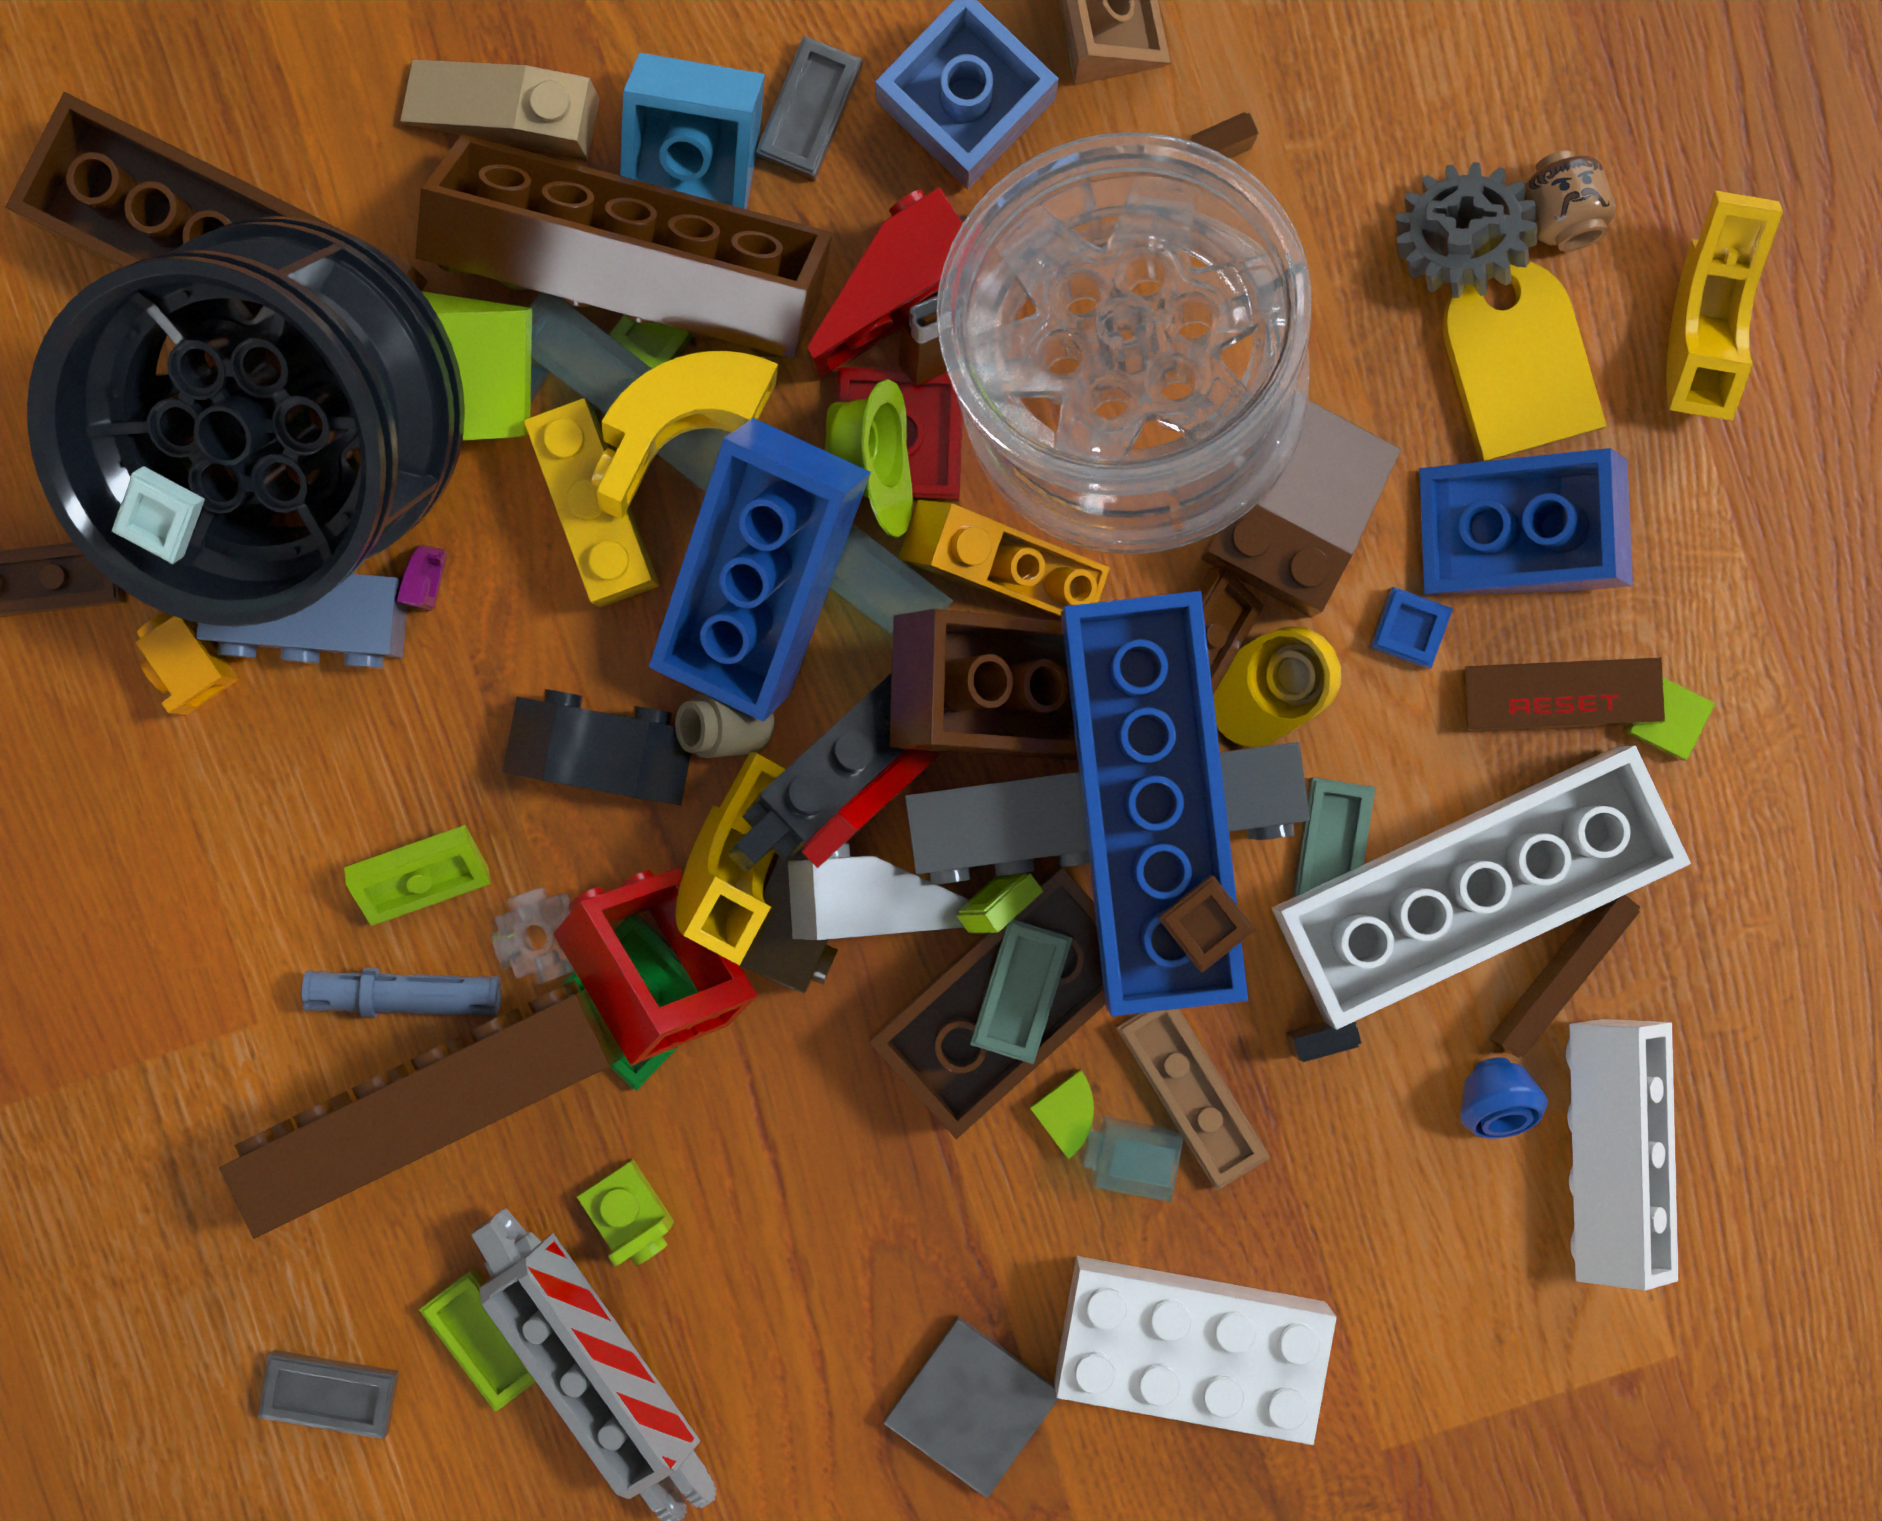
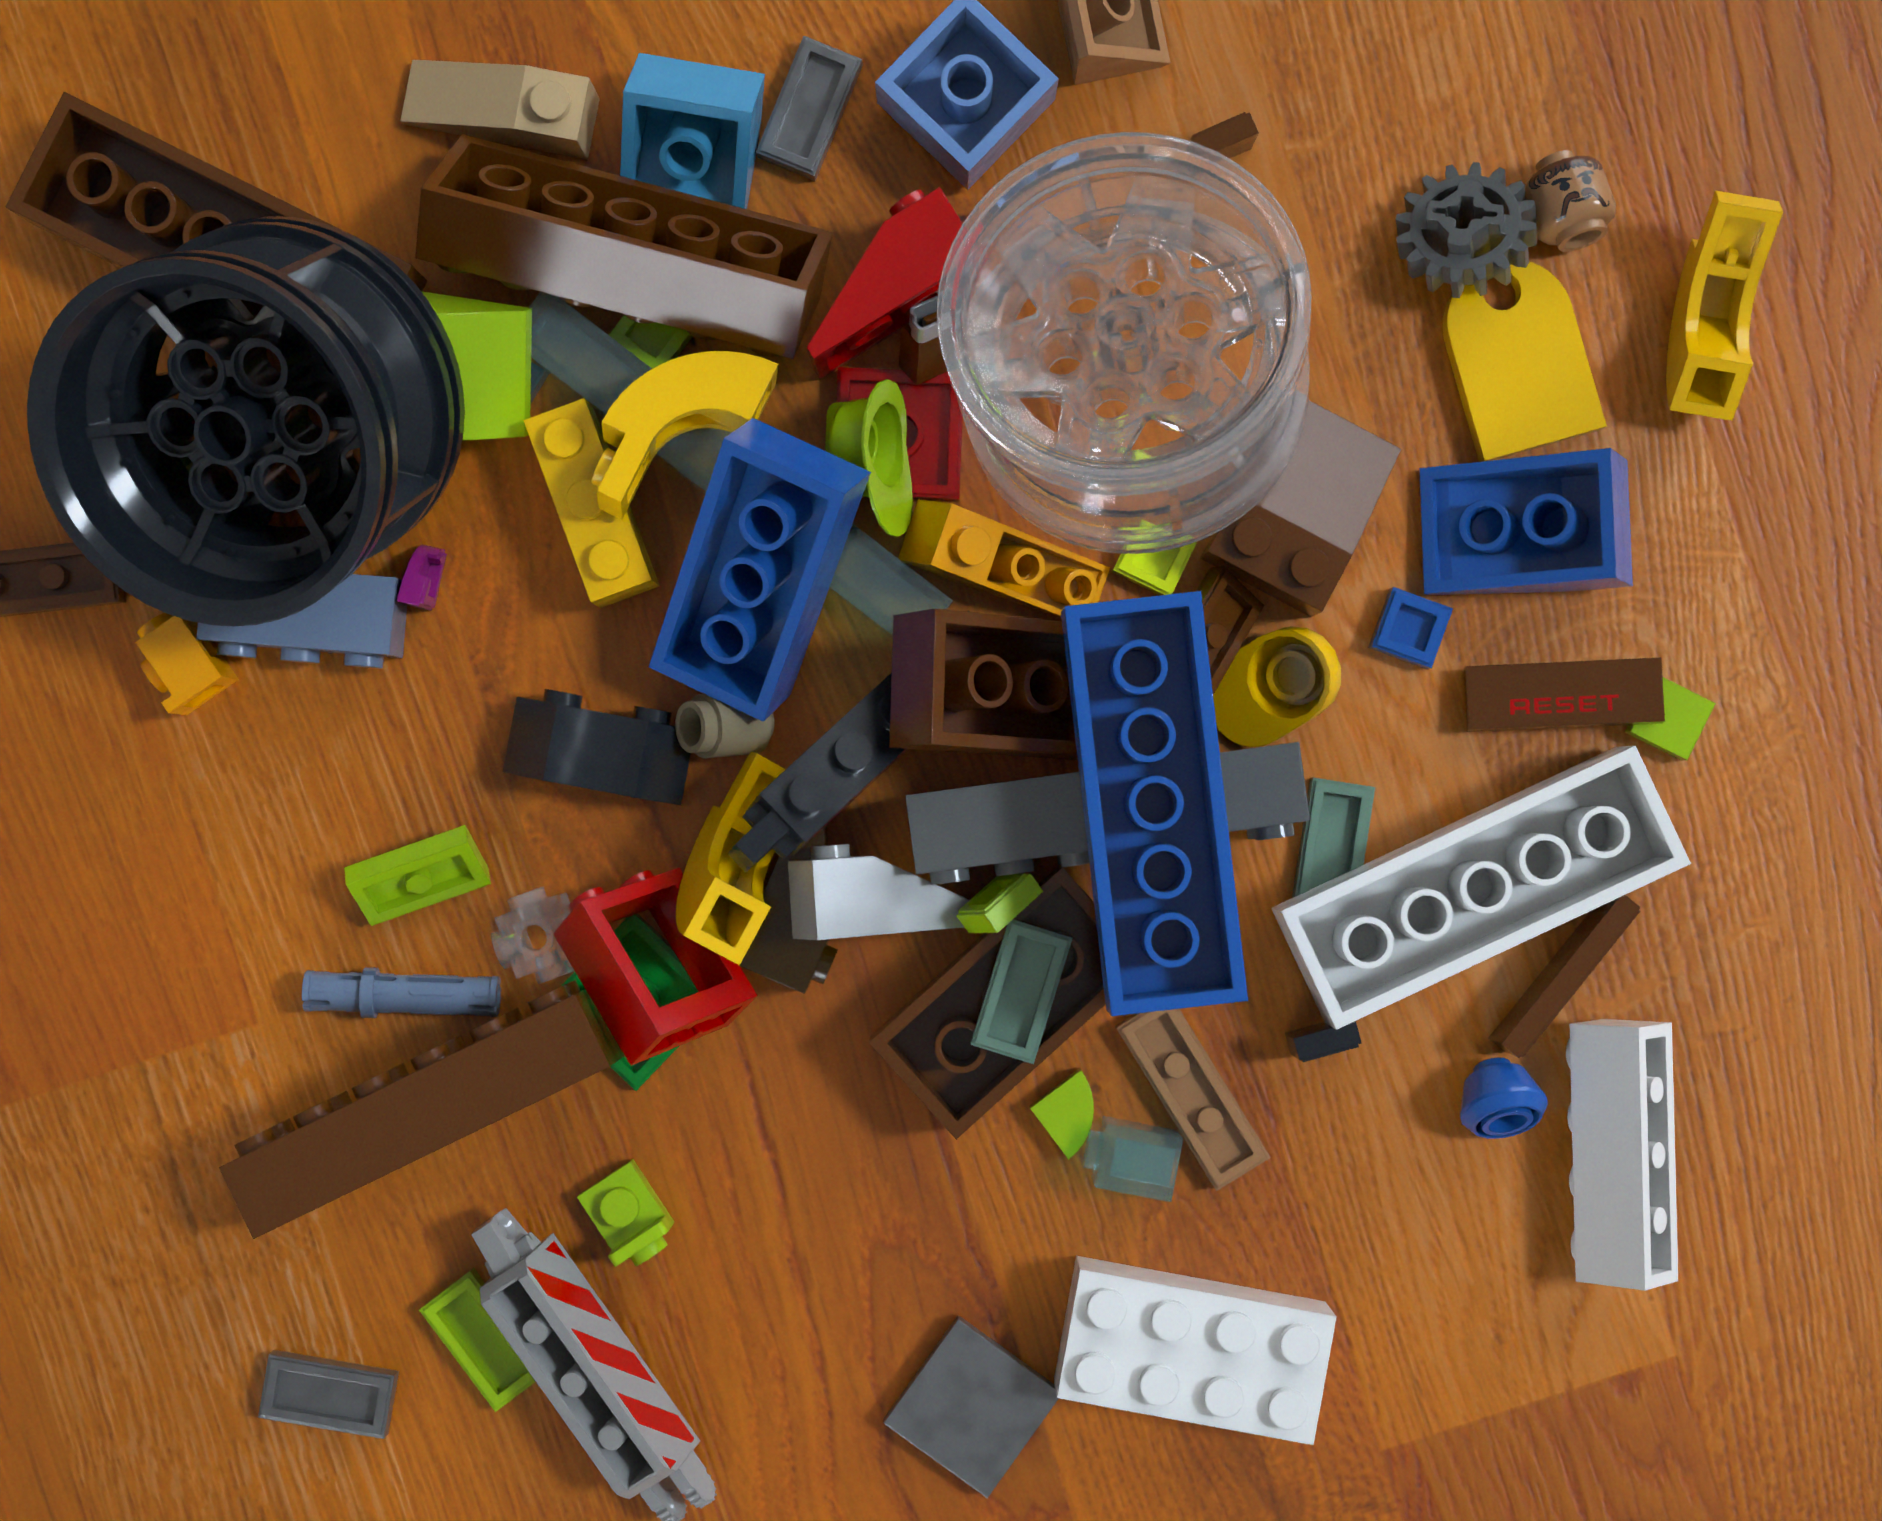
light aqua tile [112,466,205,564] -> none
red tile [802,749,940,869] -> none
reddish brown tile [1157,875,1256,973] -> none
none -> neon yellow tile [1112,513,1198,595]

